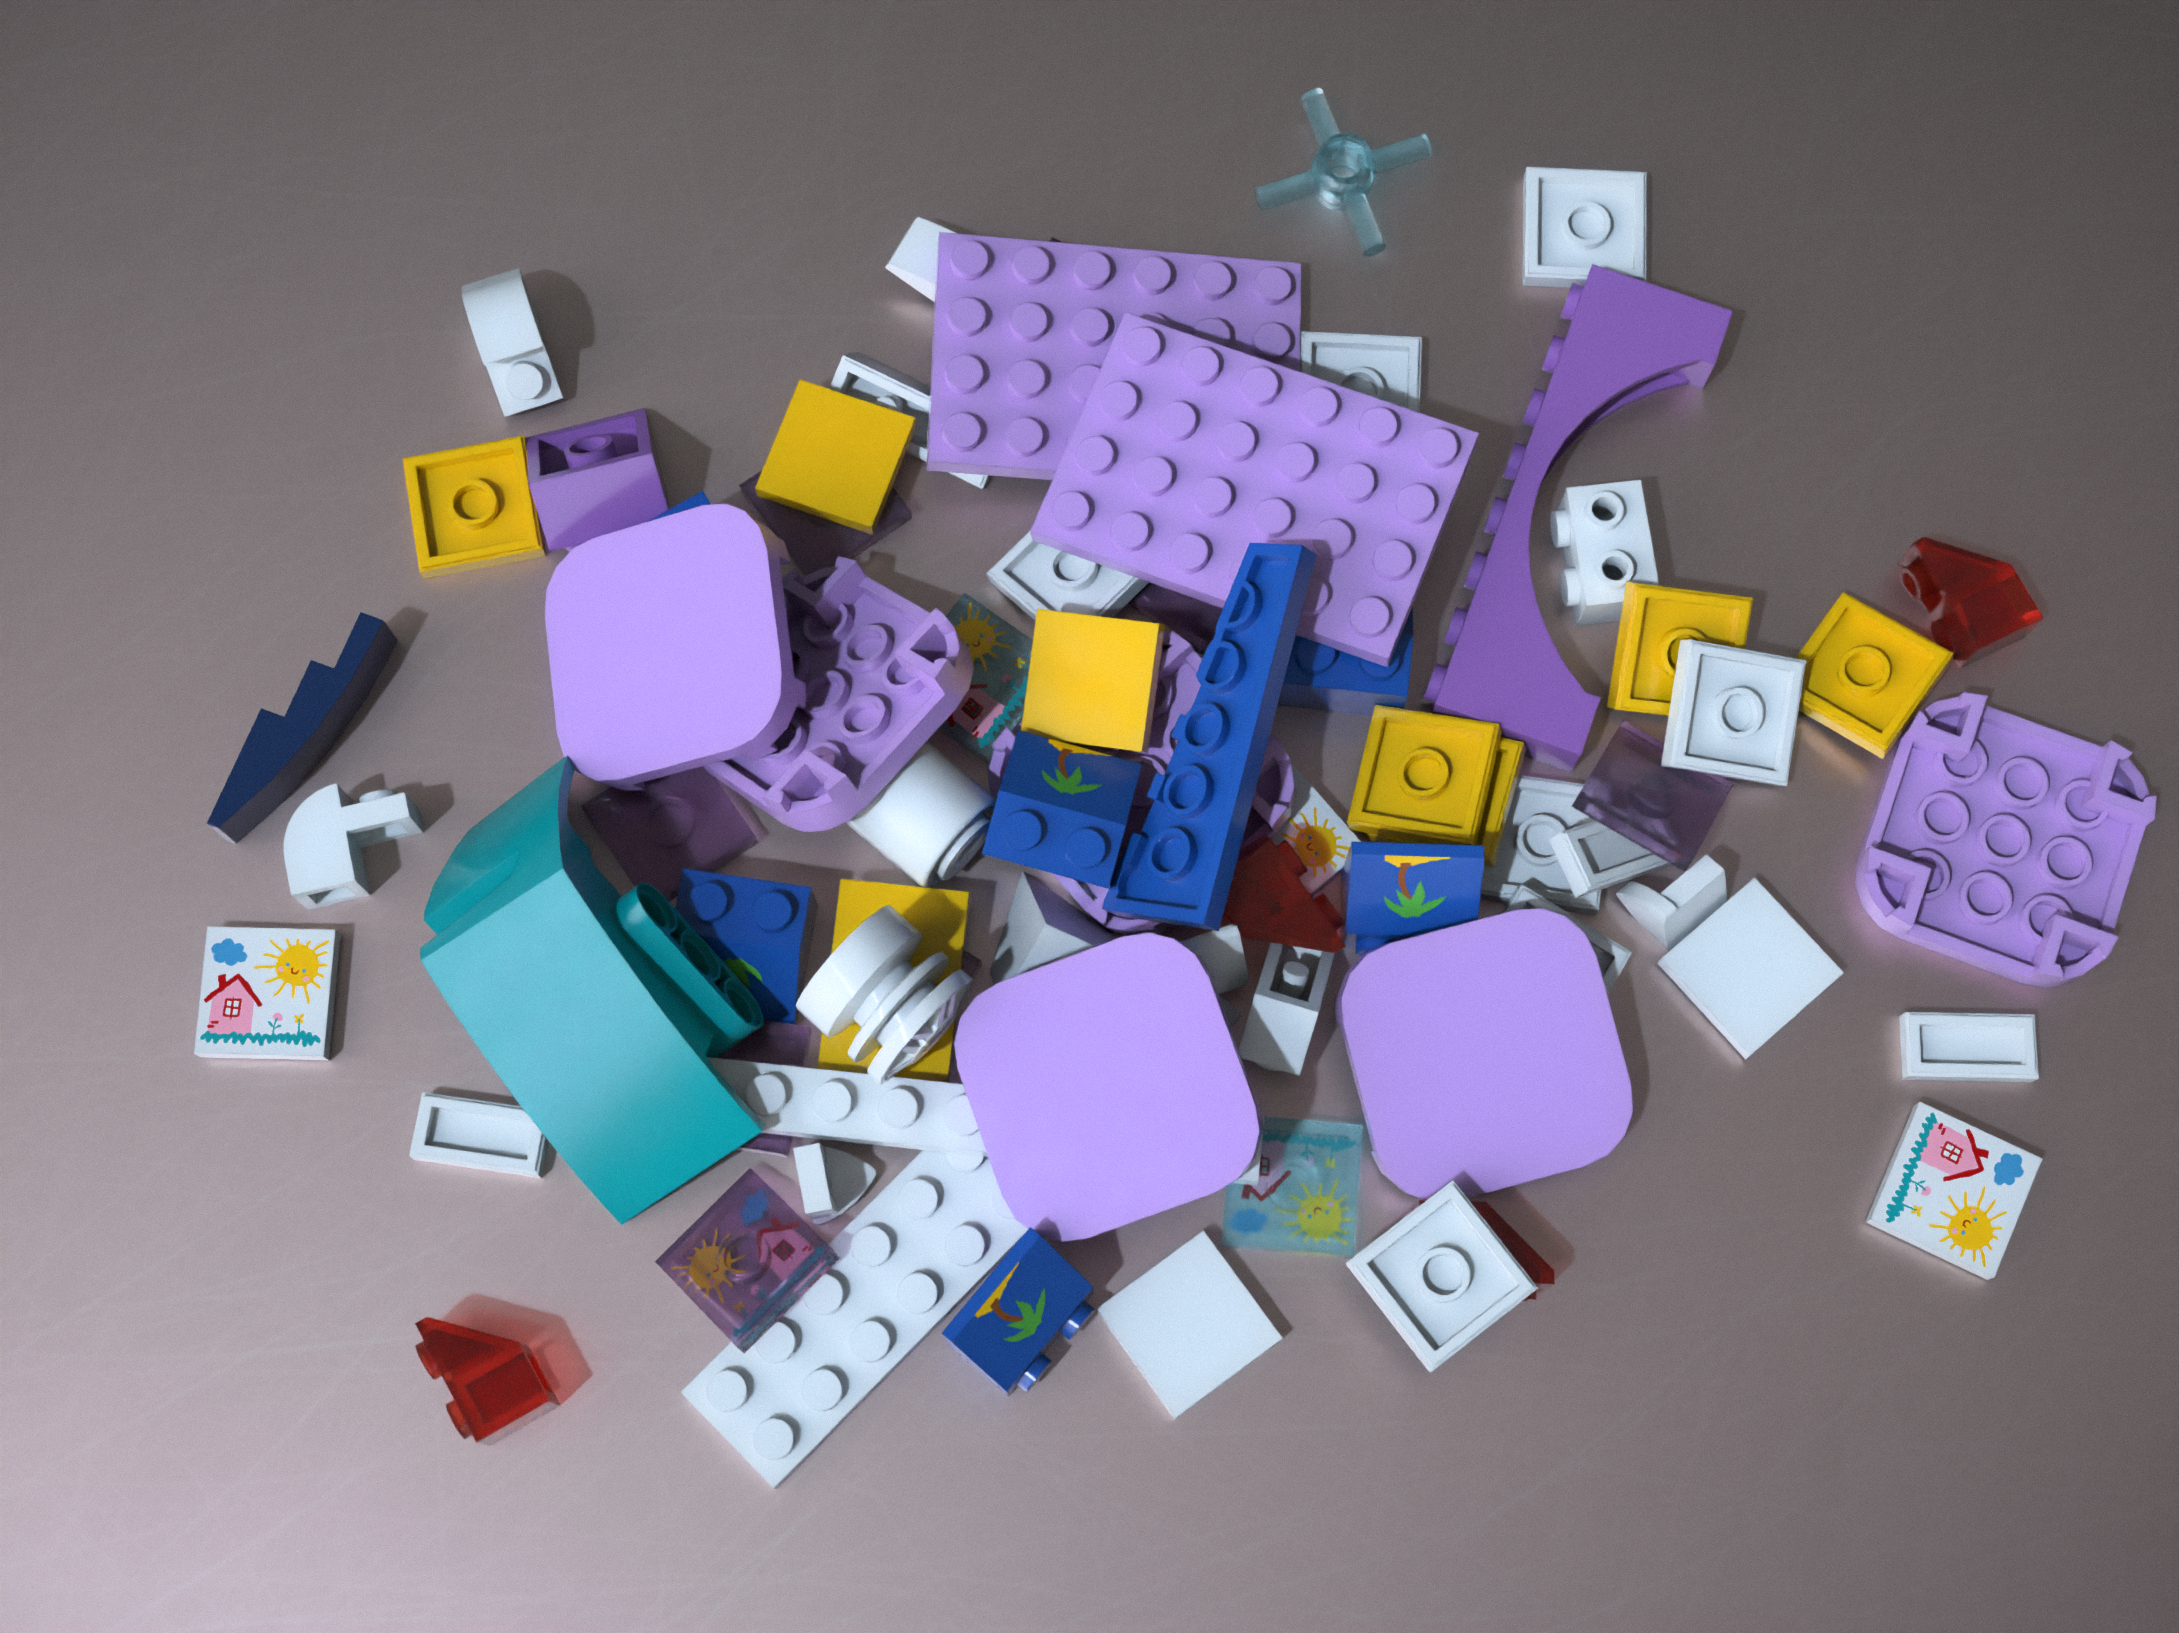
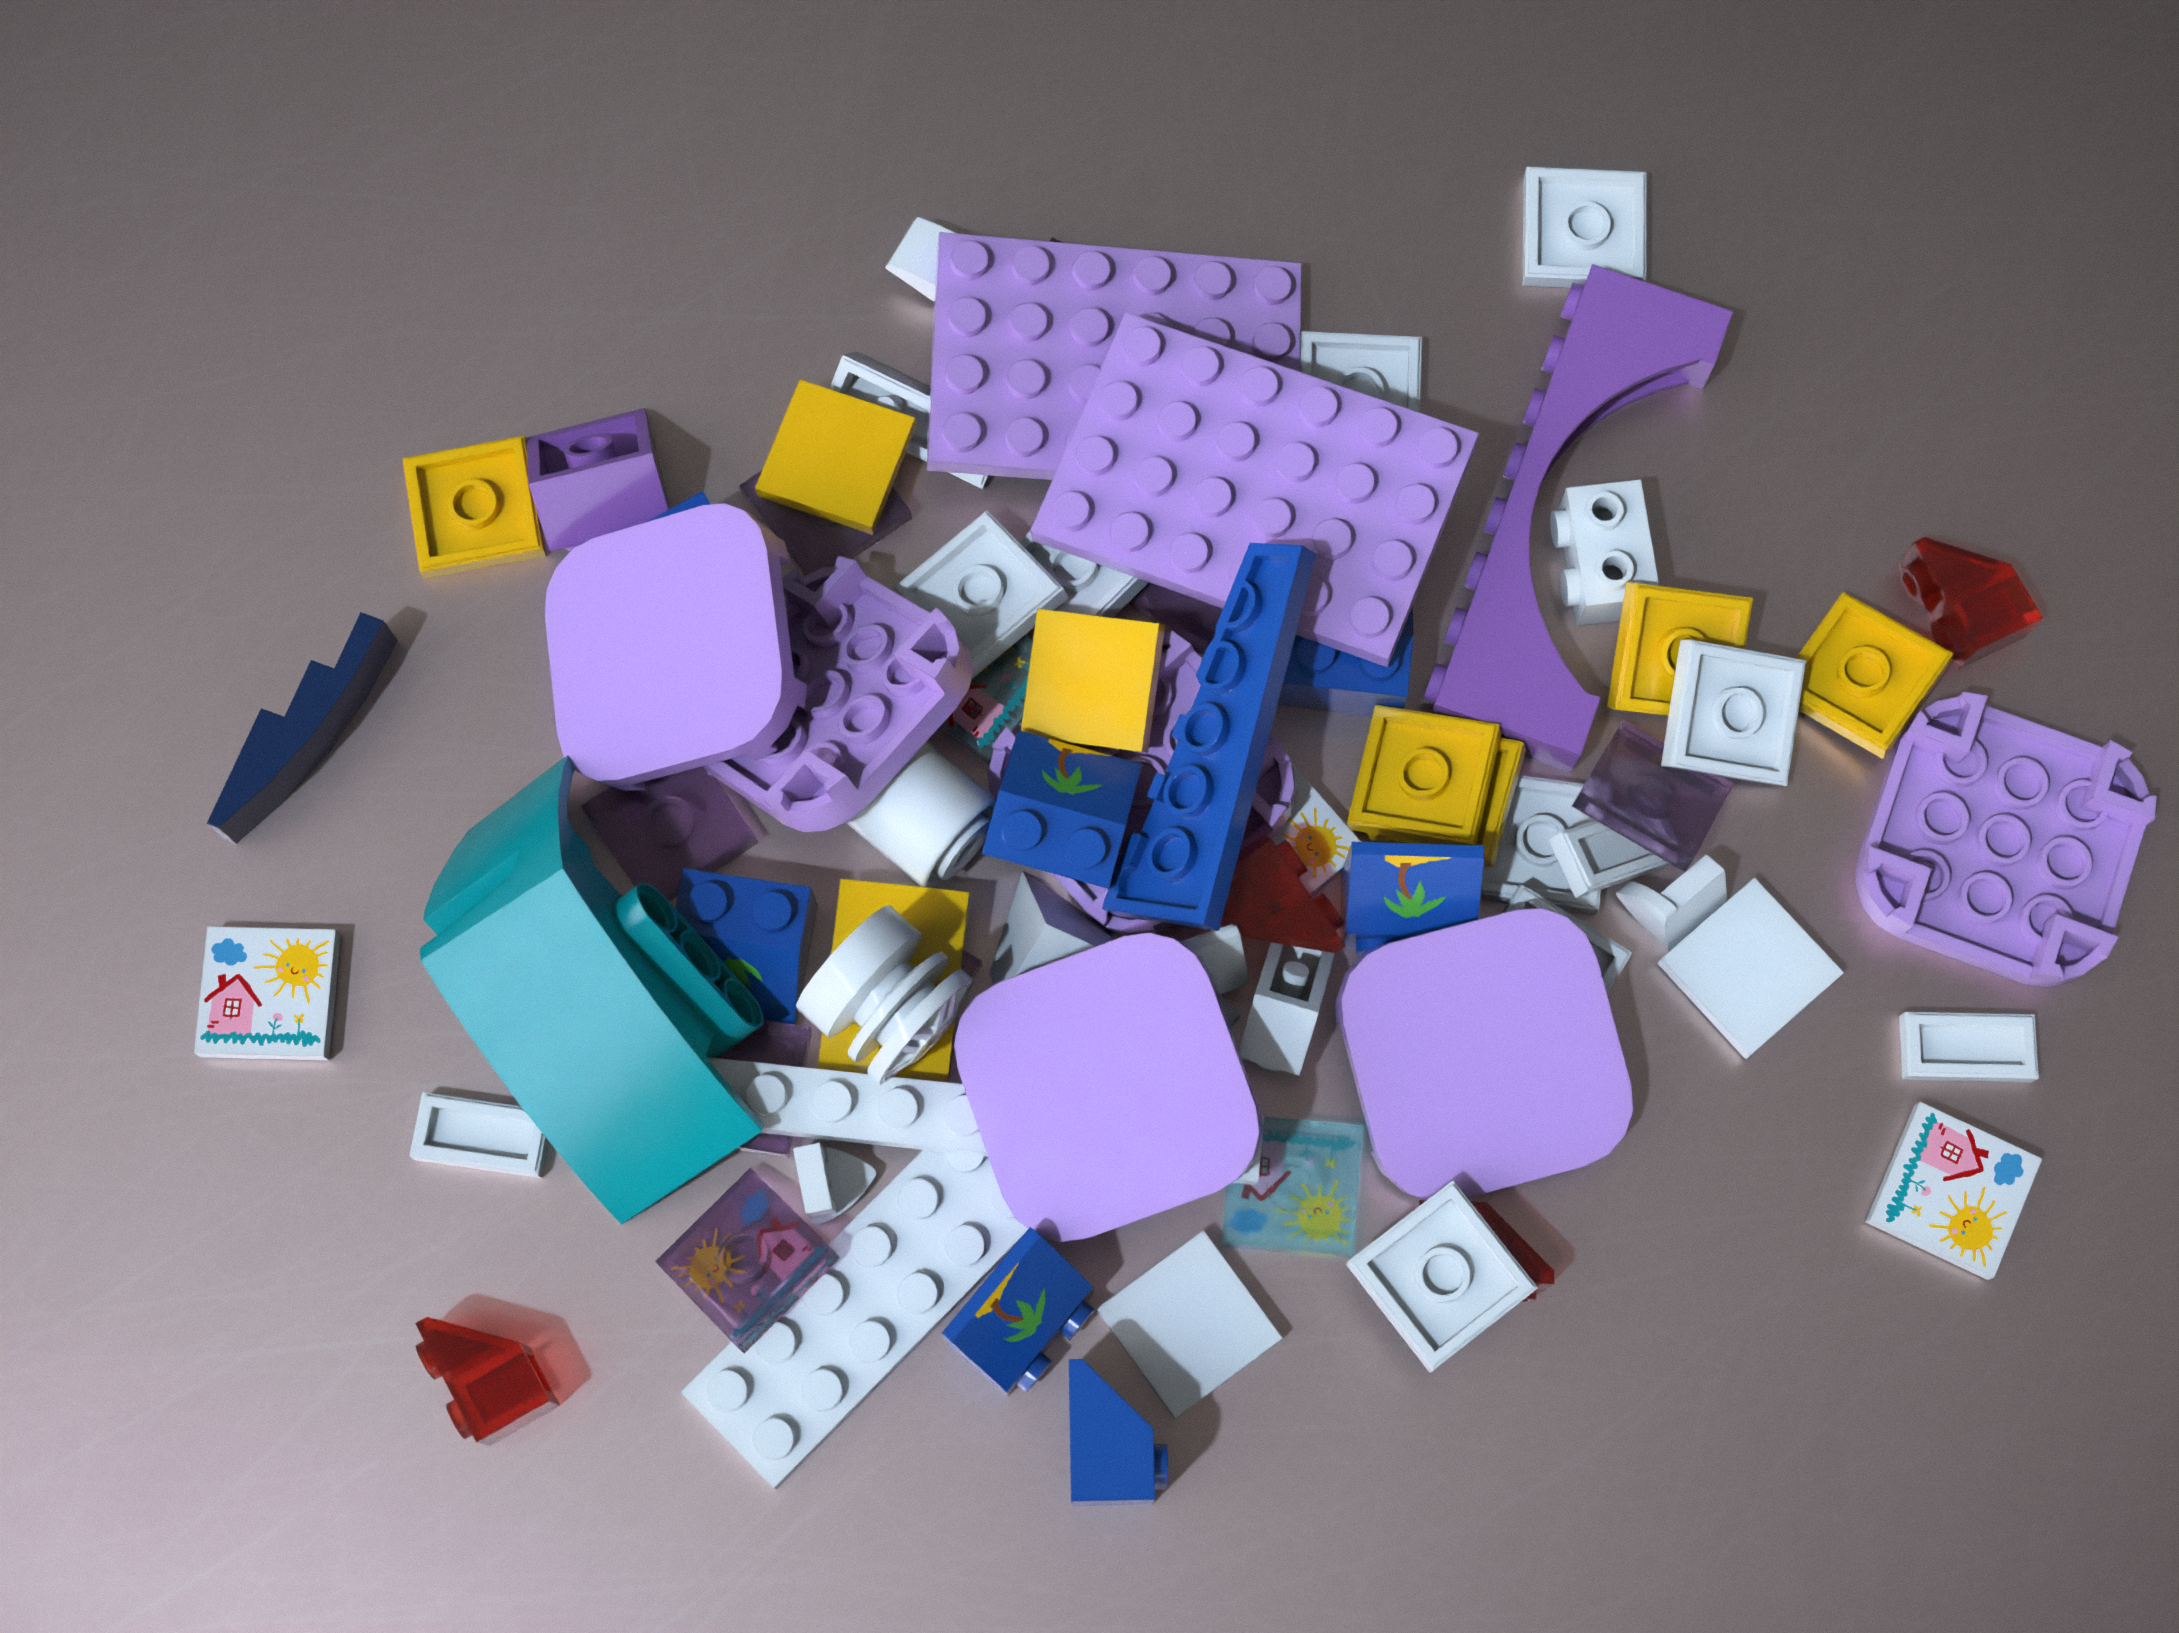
white brick [283,783,424,910] -> none
white brick [461,268,563,417] -> none
clear light blue bar [1254,88,1432,257] -> none
none -> white tile [892,511,1068,679]
none -> blue slope [1069,1359,1168,1506]

